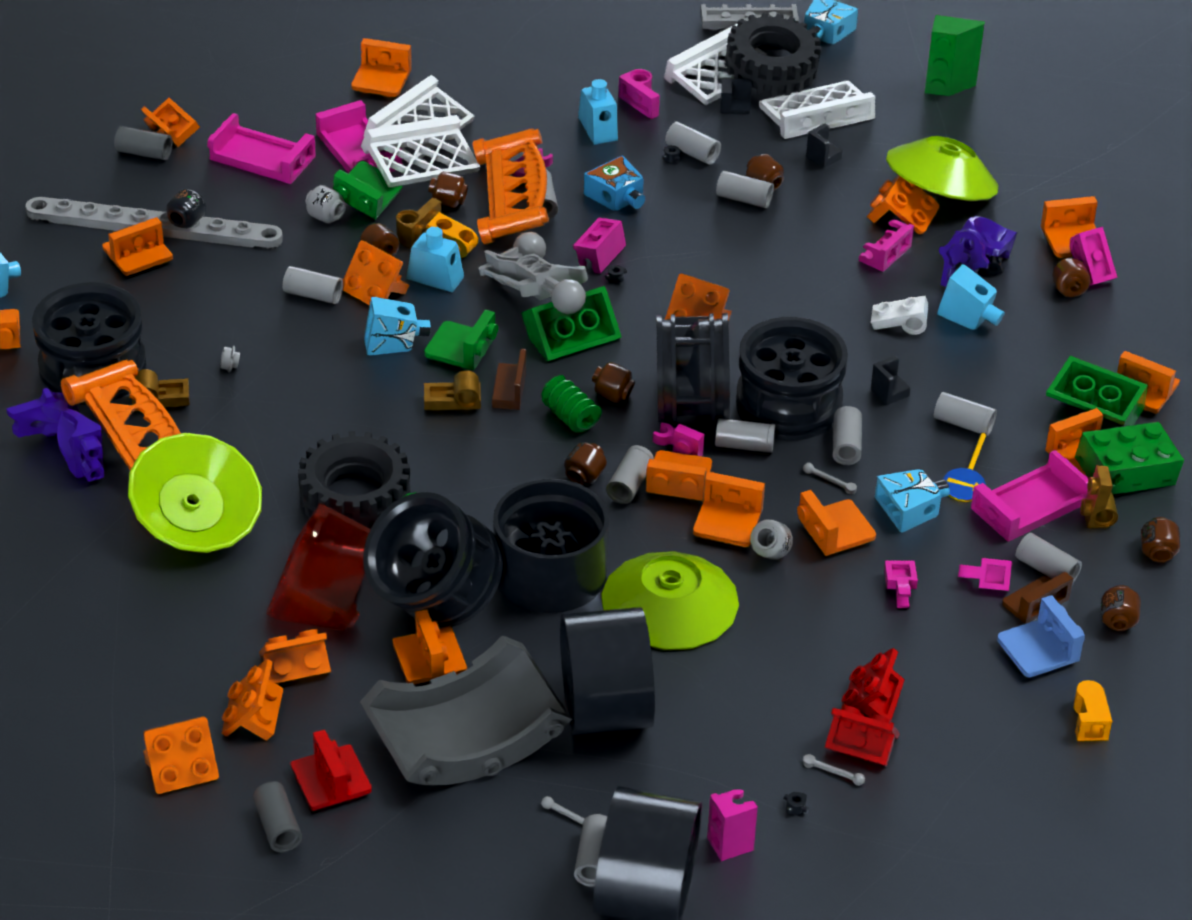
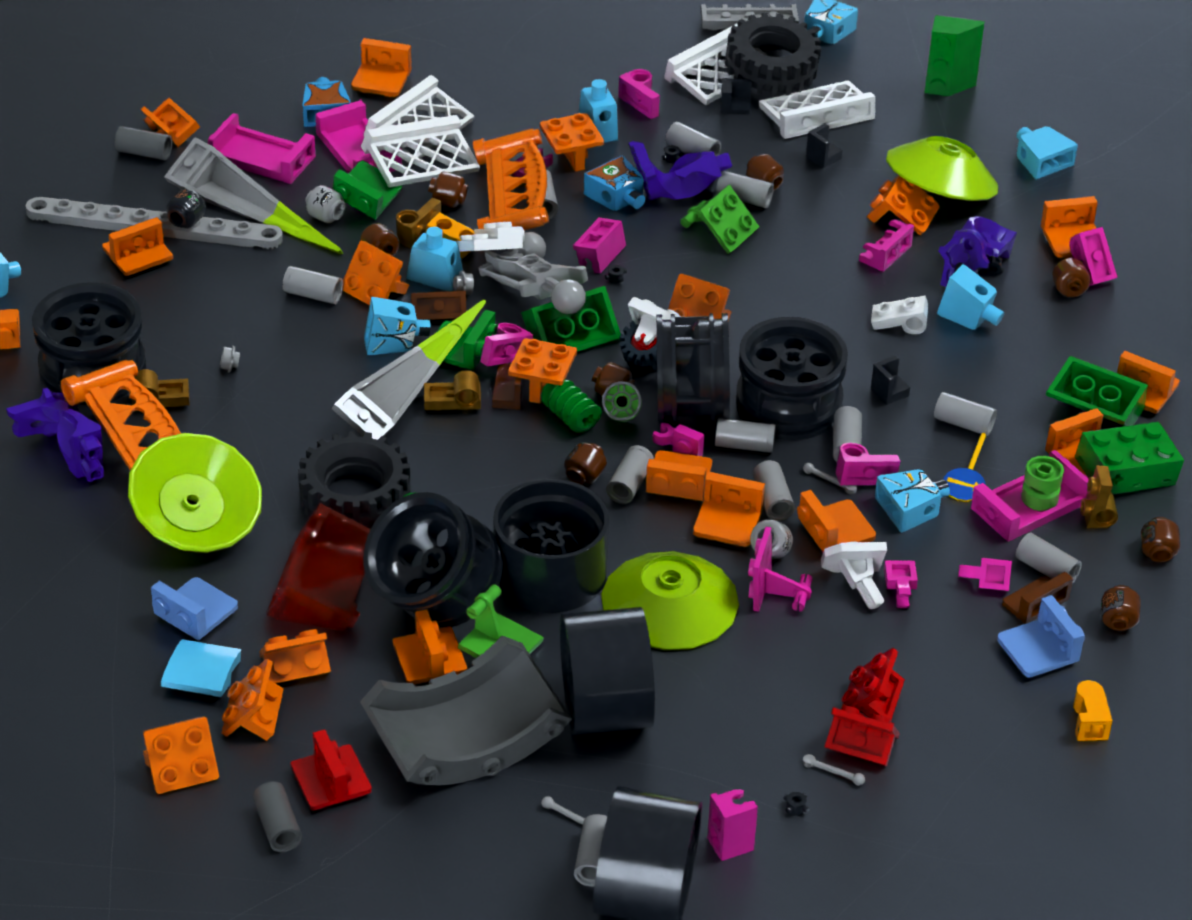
none -> medium blue bracket [151,577,238,641]
none -> medium azure slope [161,639,241,697]
none -> light grey plate [164,137,343,254]
none -> torso [303,77,351,127]
none -> light grey plate [332,300,486,440]
none -> reddish brown panel [410,291,467,320]
none -> light grey plate [453,270,474,295]
none -> white plate [455,222,525,252]
none -> bright green plate [458,585,544,658]
none -> dark pink plate [480,323,533,366]
none -> orange bracket [508,338,577,404]
none -> orange bracket [540,113,604,172]
none -> wheel [602,381,642,422]
none -> plate [619,297,681,372]
none -> dark purple hips [628,141,733,201]
none -> bright green plate [680,184,759,254]
none -> dark pink plate [748,527,813,612]
none -> light grey pin [753,460,795,521]
none -> white piece [821,542,887,610]
none -> dark pink plate [836,442,901,486]
none -> medium azure torso [1017,126,1078,179]
none -> bright green wheel [1021,456,1064,511]

